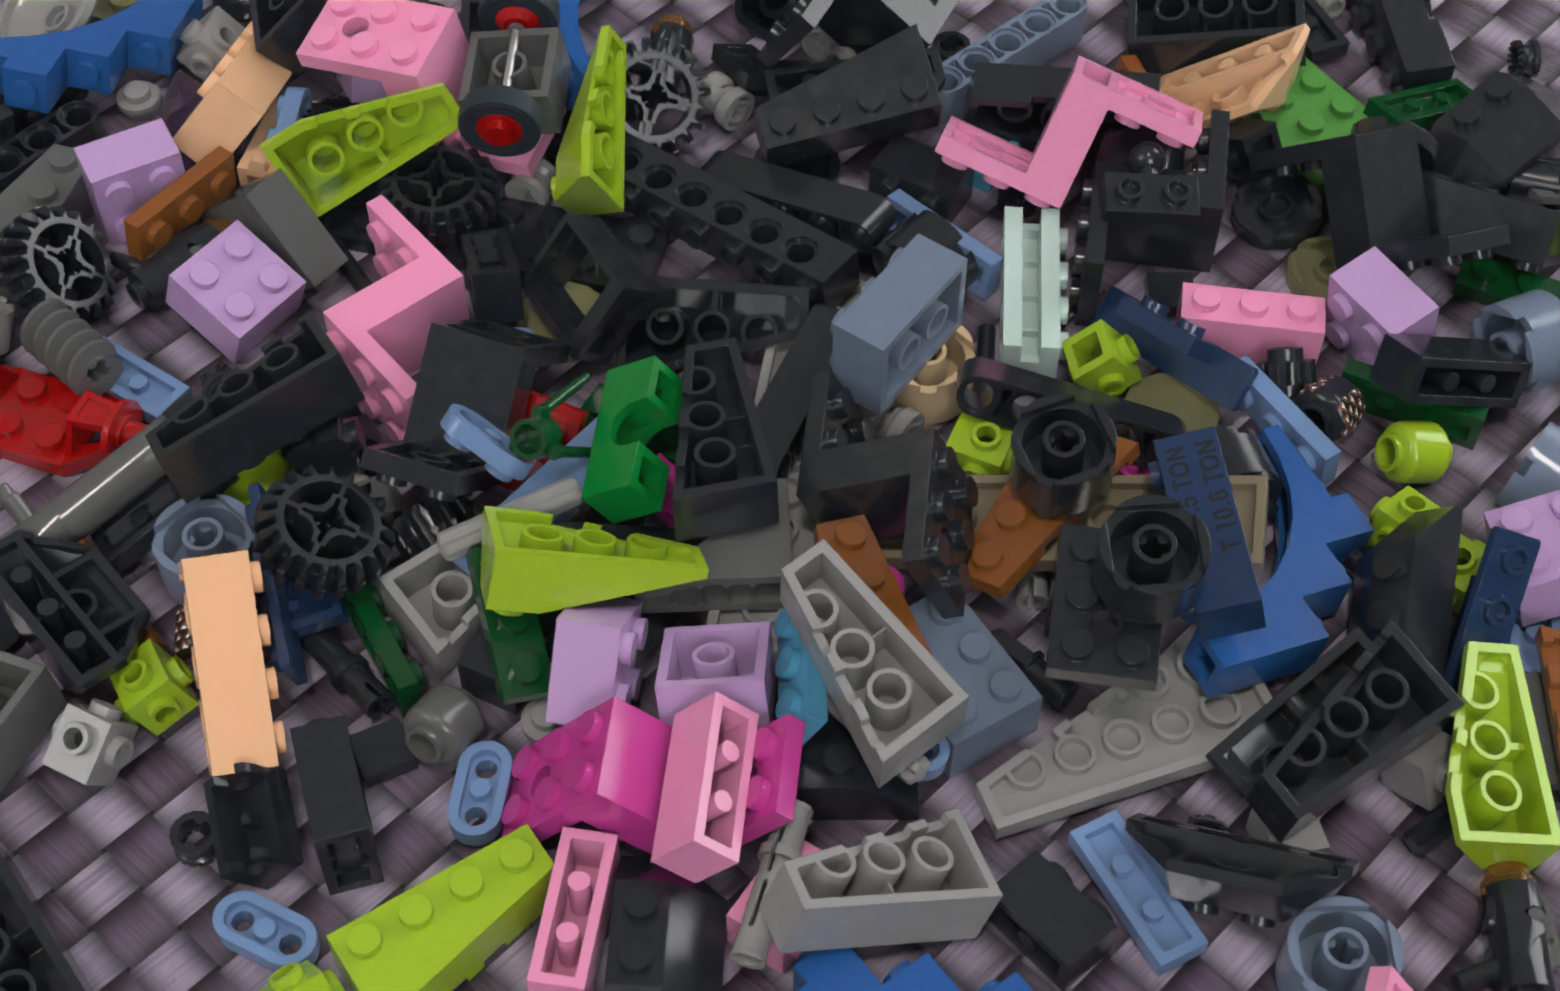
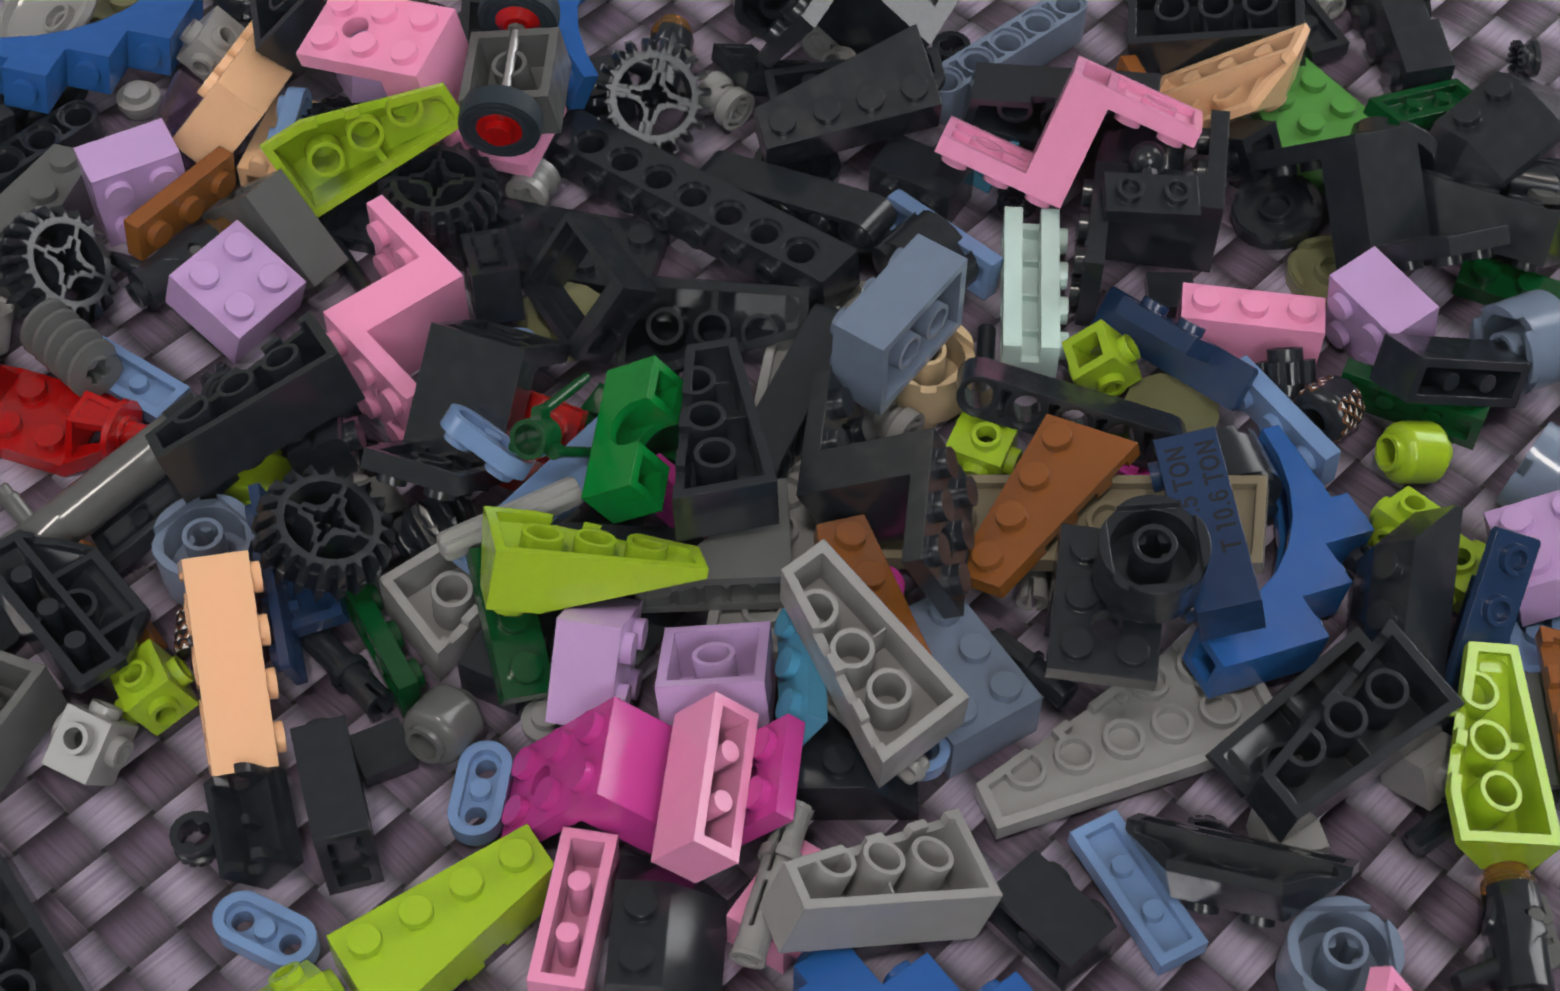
lime wedge [551,25,626,216] -> none
black brick [1009,394,1117,518] -> none

